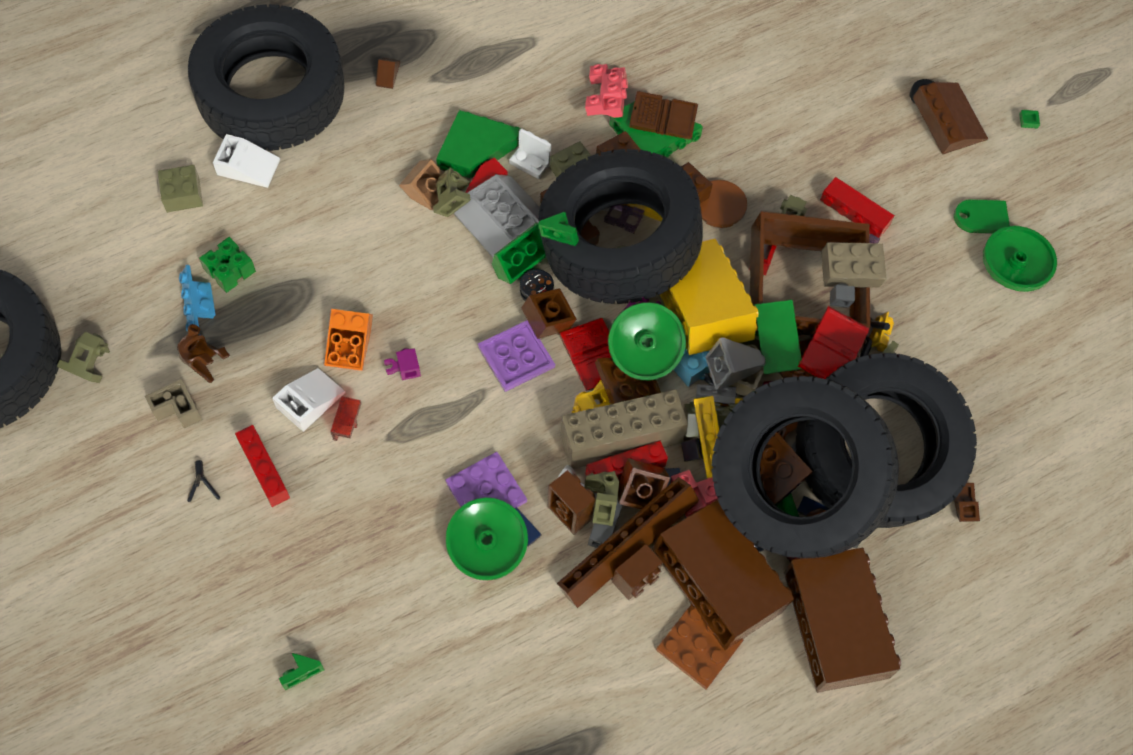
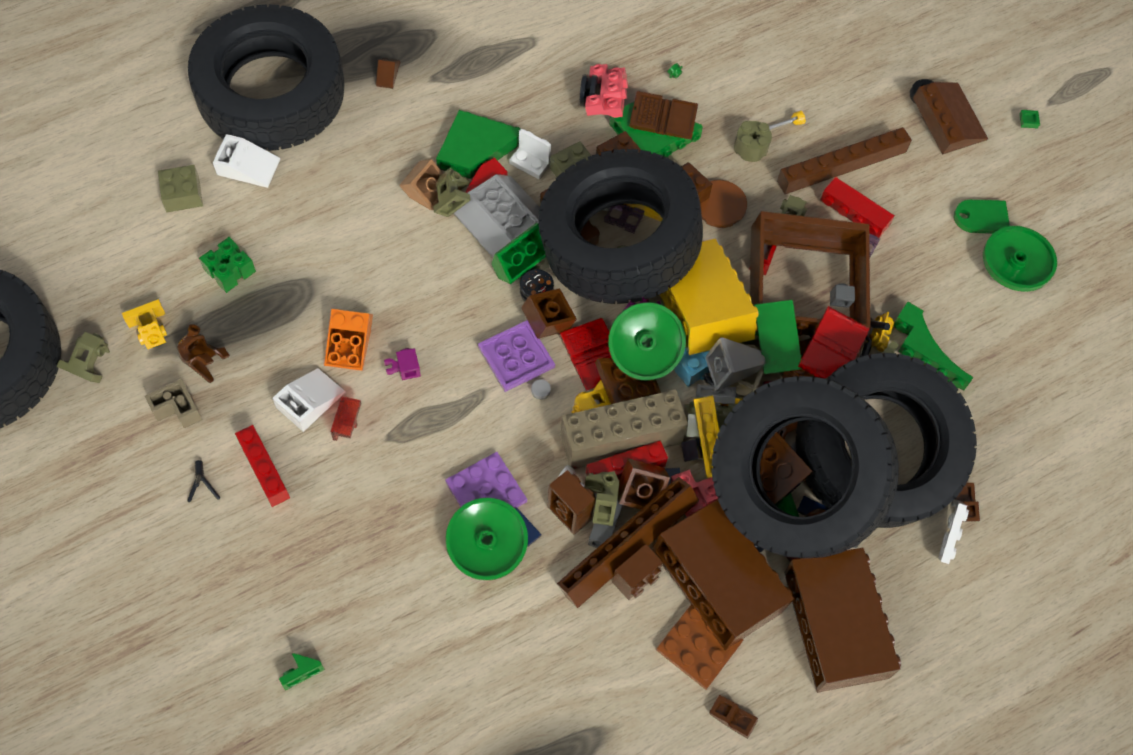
dark azure bracket [179,265,215,331] -> none
green slope [538,212,579,246] -> none
dark tan brick [821,243,887,287] -> none
none -> yellow tile [122,299,167,349]
none -> light grey tile [531,380,551,400]
none -> black head [579,74,598,107]
none -> green plate [667,63,683,79]
none -> reddish brown slope [709,695,758,739]
none -> olive brick [734,121,772,162]
none -> hinge [769,110,806,130]
none -> reddish brown brick [777,127,912,195]
none -> green arch [893,302,973,391]
none -> white wing [938,499,969,564]

